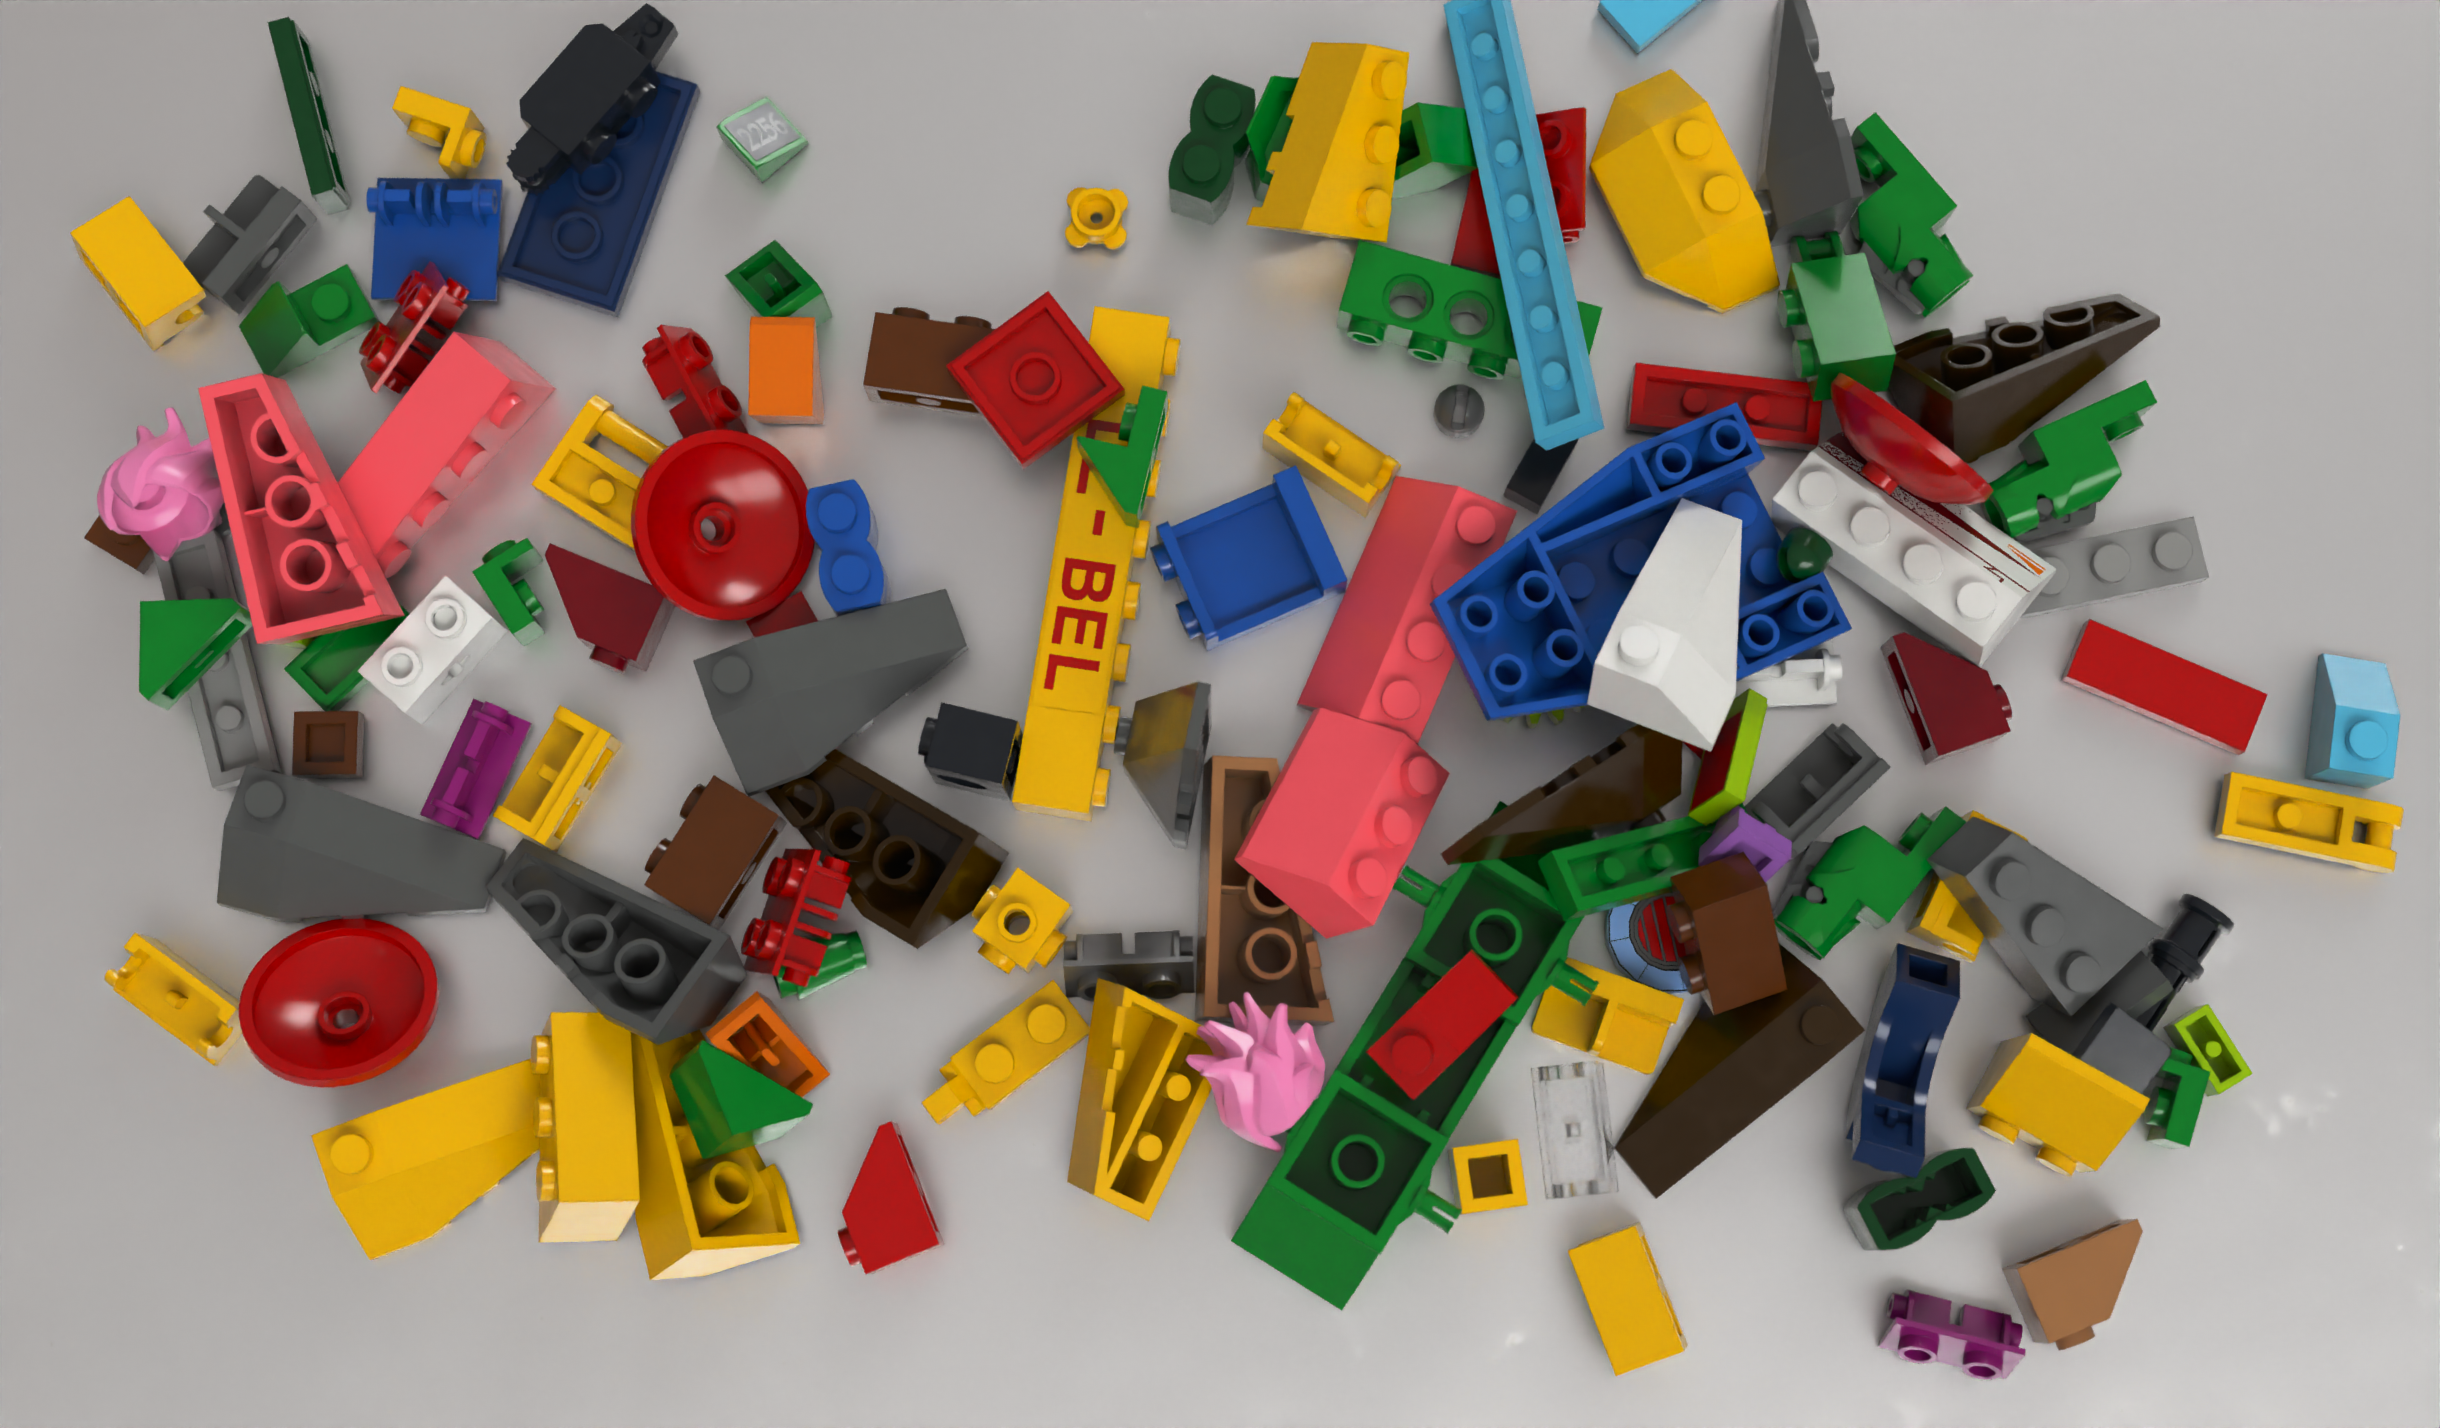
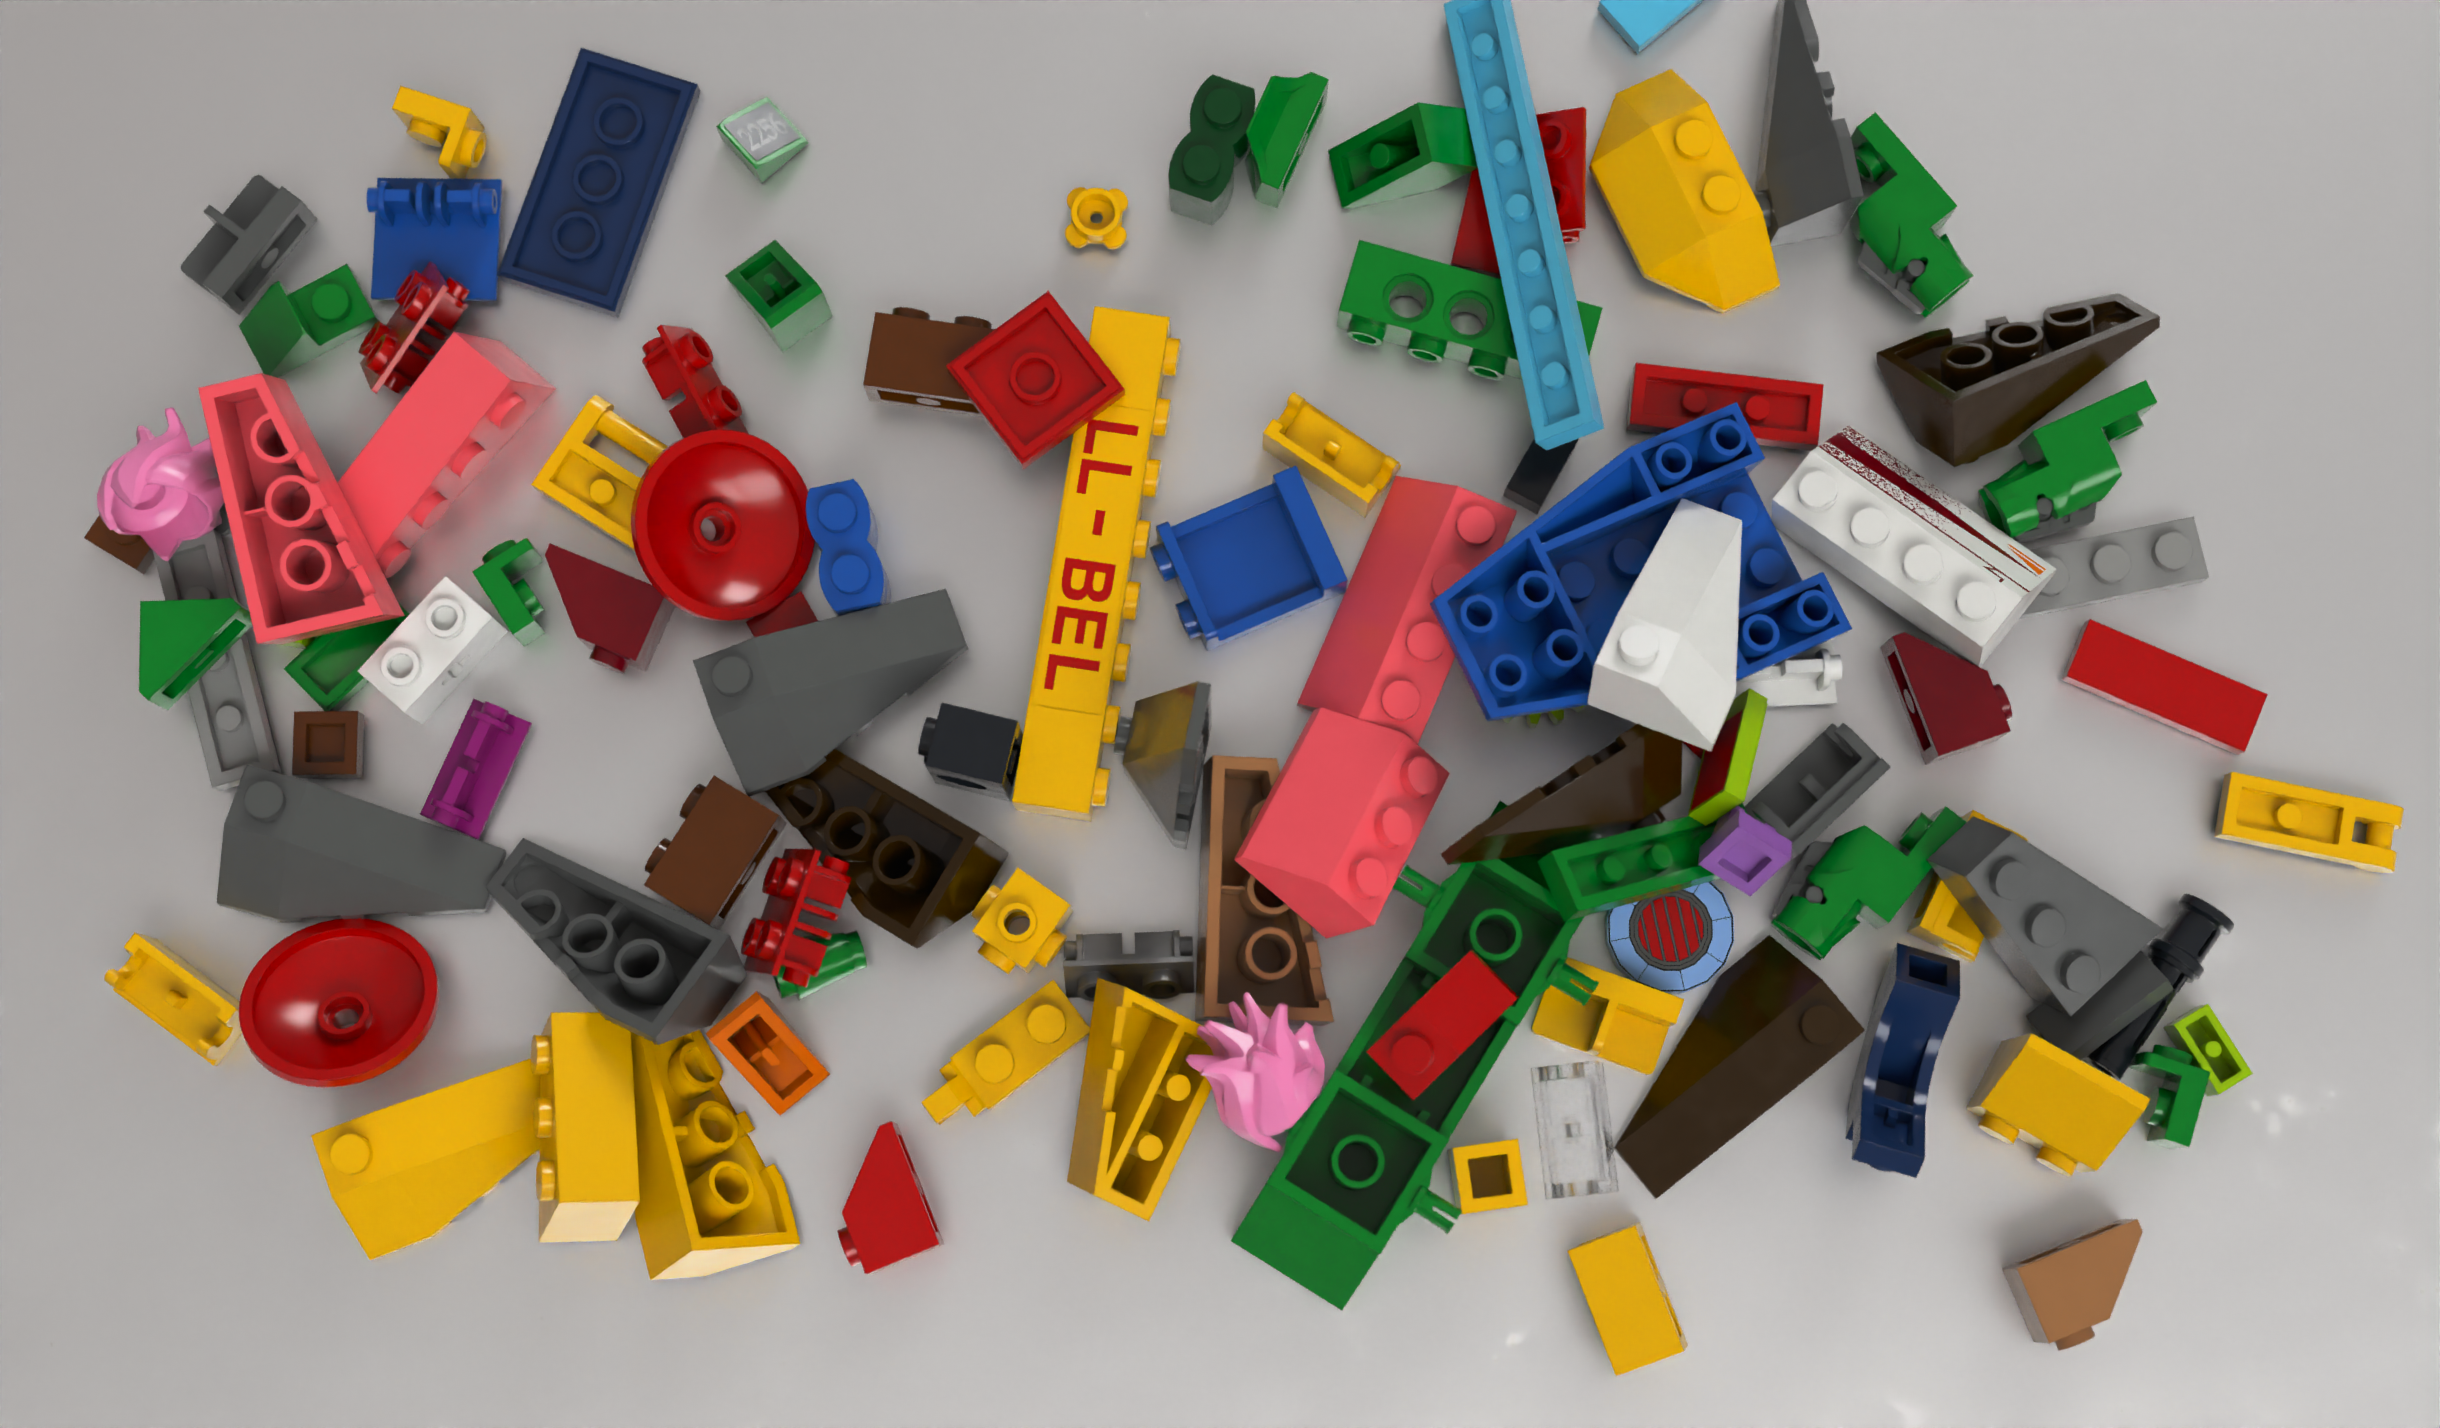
yellow hinge [70,196,206,352] -> none
dark green tile [268,17,350,215] -> none
yellow hinge [492,705,622,853] -> none
black hinge [506,3,678,196] -> none
green slope [669,1040,813,1160] -> none
orange slope [748,316,824,424] -> none
green slope [1076,386,1168,528] -> none
yellow wedge [1246,42,1409,243] -> none
dark grey hinge [1433,384,1485,438] -> none
reddish brown brick [1667,852,1788,1015] -> none
dark green hinge [1776,527,1833,583] -> none
green brick [1777,231,1896,402] -> none
red dish [1831,373,1994,505] -> none
dark green brick [1842,1148,1996,1250] -> none
magenta hinge [1878,1289,2026,1380] -> none
black slope [2072,1002,2172,1094] -> none
medium azure slope [2304,653,2400,789] -> none

